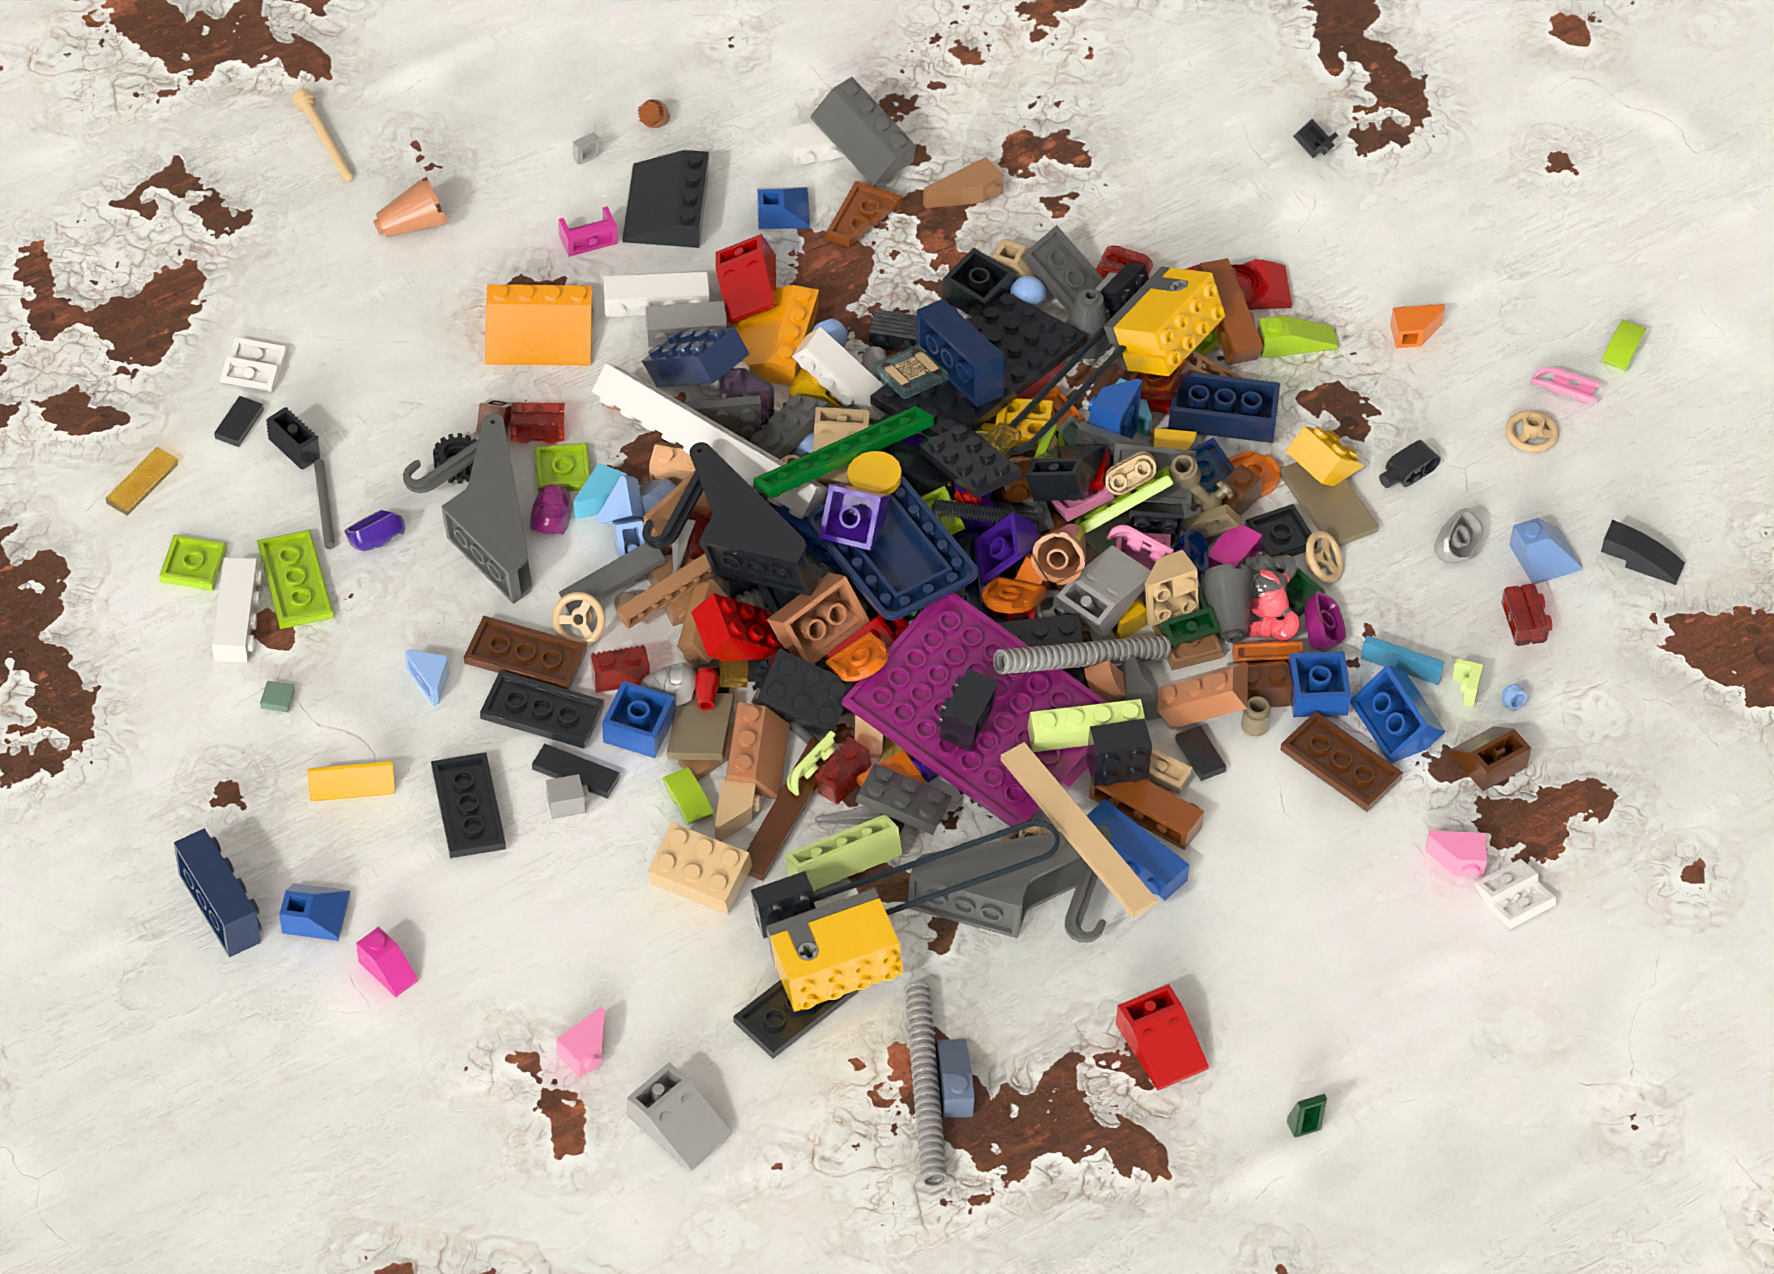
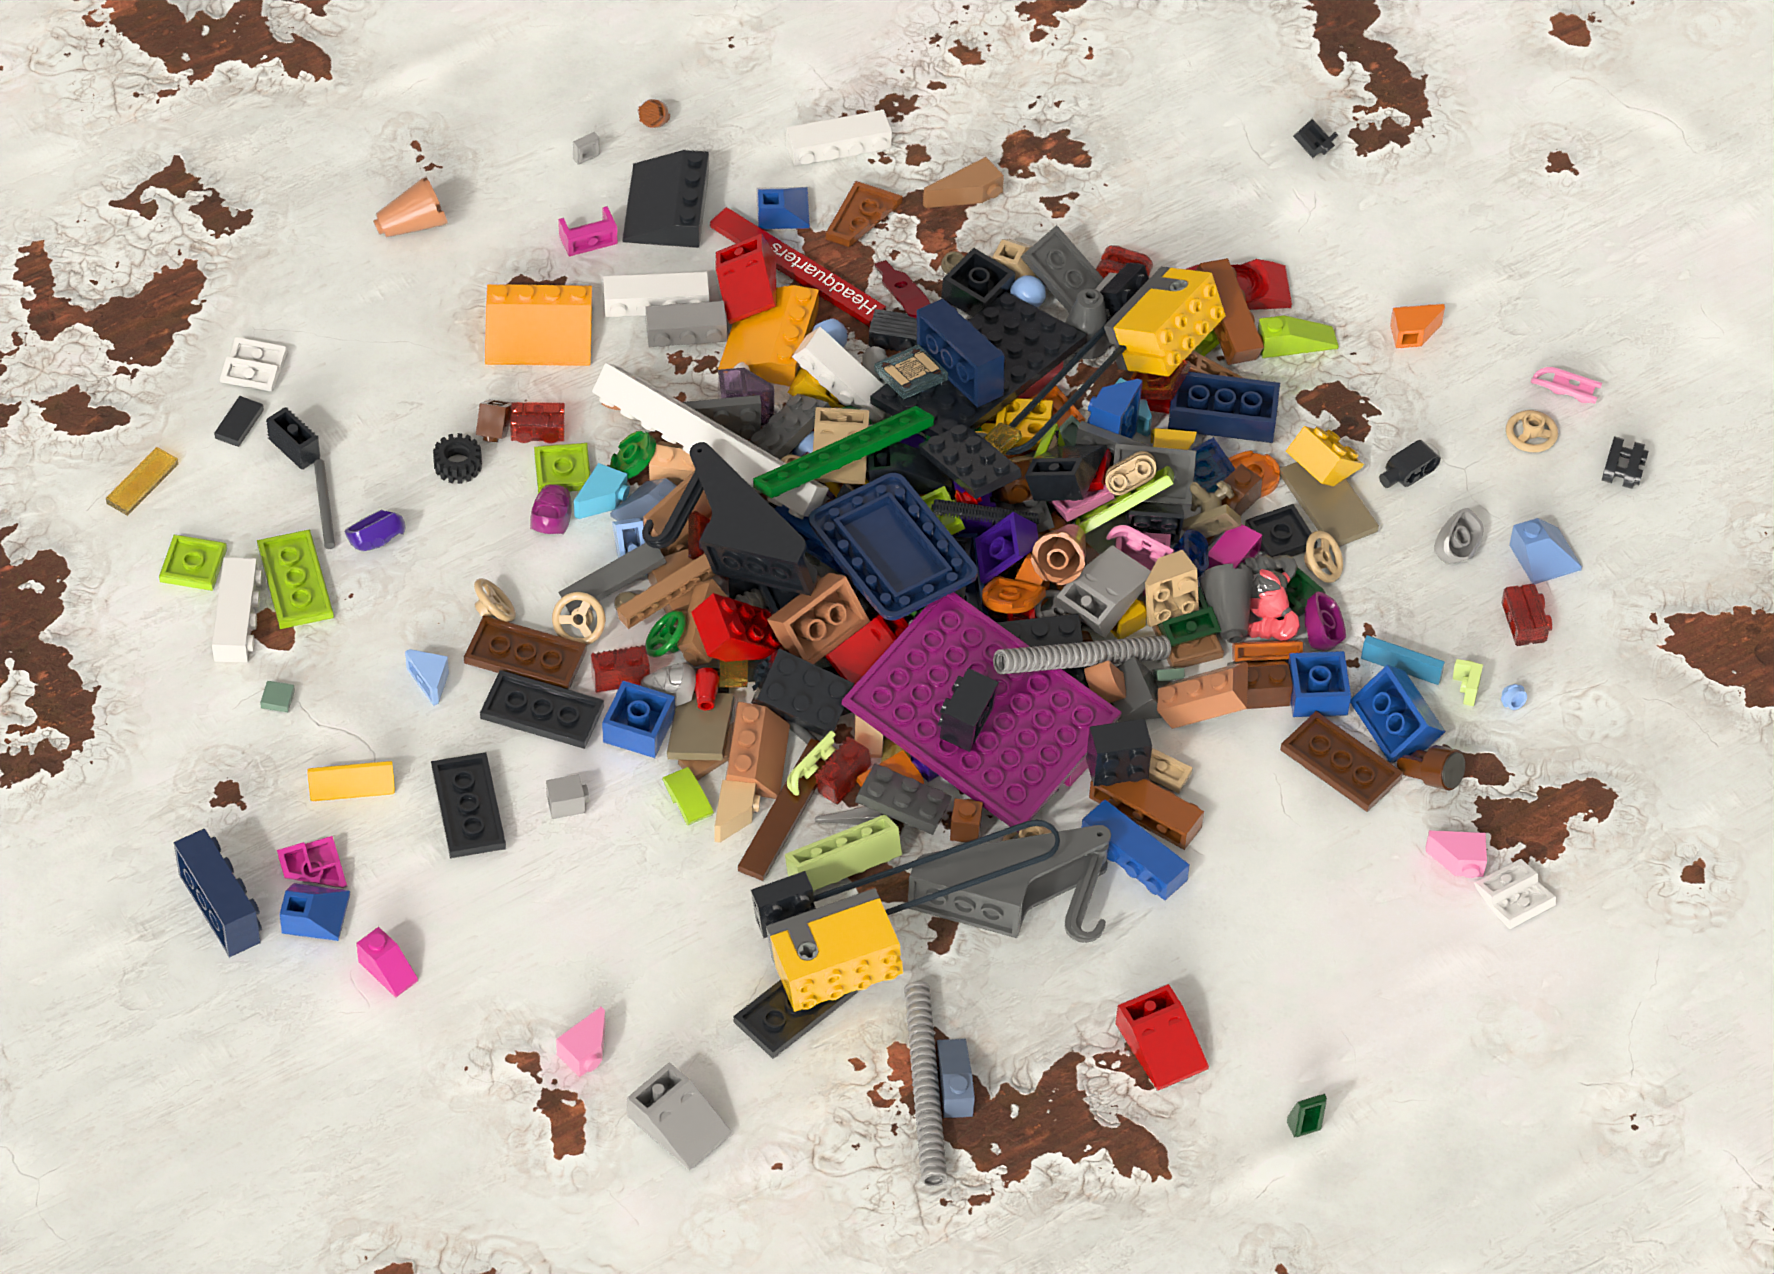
tan piece [292,89,353,182] -> none
dark grey piece [403,413,532,604] -> none
black tile [532,743,620,799] -> none
light blue slope [595,475,644,525] -> none
dark blue brick [642,326,750,387] -> none
tan brick [648,822,752,914] -> none
light grey piece [672,519,696,574] -> none
dark grey slope [811,77,916,187] -> none
dark purple slope [819,483,890,550] -> none
orange tile [825,632,889,681] -> none
yellow tile [847,451,902,494] -> none
tan tile [1001,742,1157,918] -> none
yellowish green brick [1027,699,1145,752] -> none
dark tan brick [1170,455,1201,489] -> none
black tile [1175,725,1226,781] -> none
dark tan brick [1241,697,1271,736] -> none
reddish brown slope [1449,726,1531,791] -> none
black slope [1601,520,1685,585] -> none
lime slope [1602,319,1647,371] -> none
none -> dark pink slope [277,836,347,888]
none -> tan piece [474,578,516,622]
none -> green tile [610,431,656,479]
none -> green piece [645,610,686,658]
none -> red tile [710,207,886,327]
none -> dark red piece [874,260,931,318]
none -> dark tan plate [941,252,964,274]
none -> dark orange brick [950,798,983,843]
none -> sand green tile [1152,666,1185,681]
none -> reddish brown piece [1397,745,1465,791]
none -> black brick [1601,436,1649,489]

